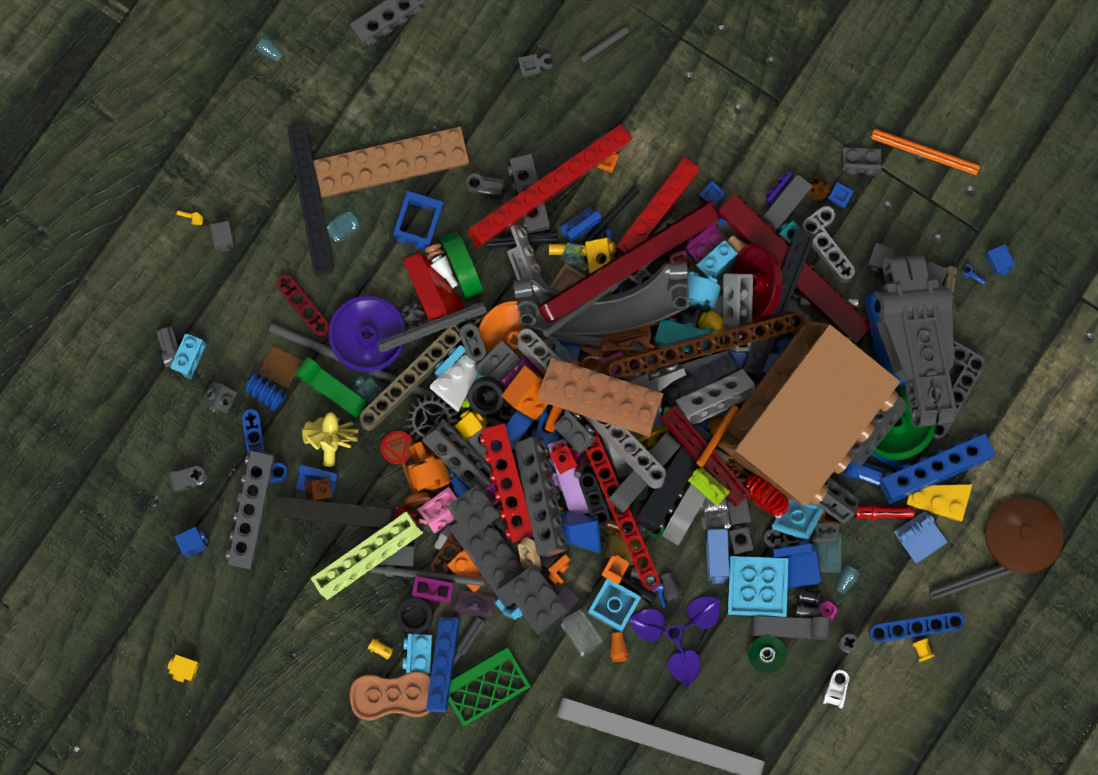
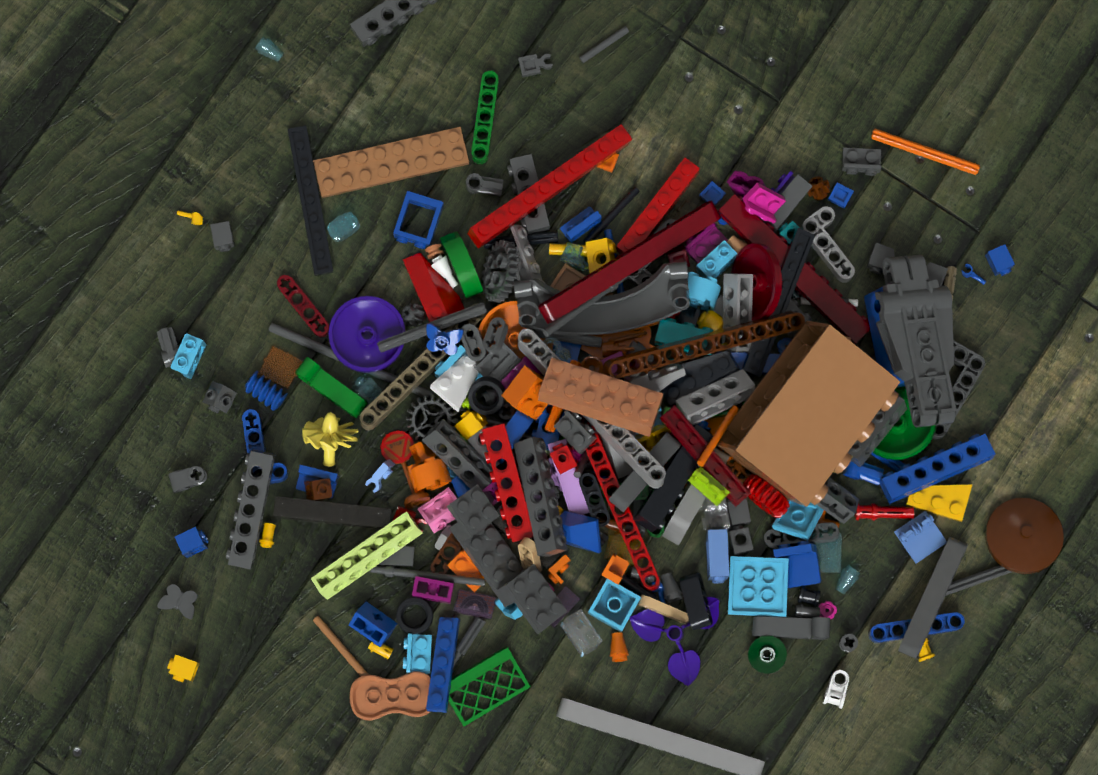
none -> dark grey animal [157,584,198,620]
none -> yellow pin [259,523,276,548]
none -> medium nougat bar [313,615,369,677]
none -> blue brick [349,602,398,647]
none -> light blue plate [365,459,395,493]
none -> blue animal [426,323,464,355]
none -> green beam [472,71,499,164]
none -> dark grey gear [481,240,519,303]
none -> dark grey beam [483,317,508,354]
none -> tan beam [638,595,689,624]
none -> black beam [679,572,713,630]
none -> magenta brick [727,171,766,197]
none -> dark pink bracket [742,183,786,224]
none -> dark grey beam [898,537,968,659]

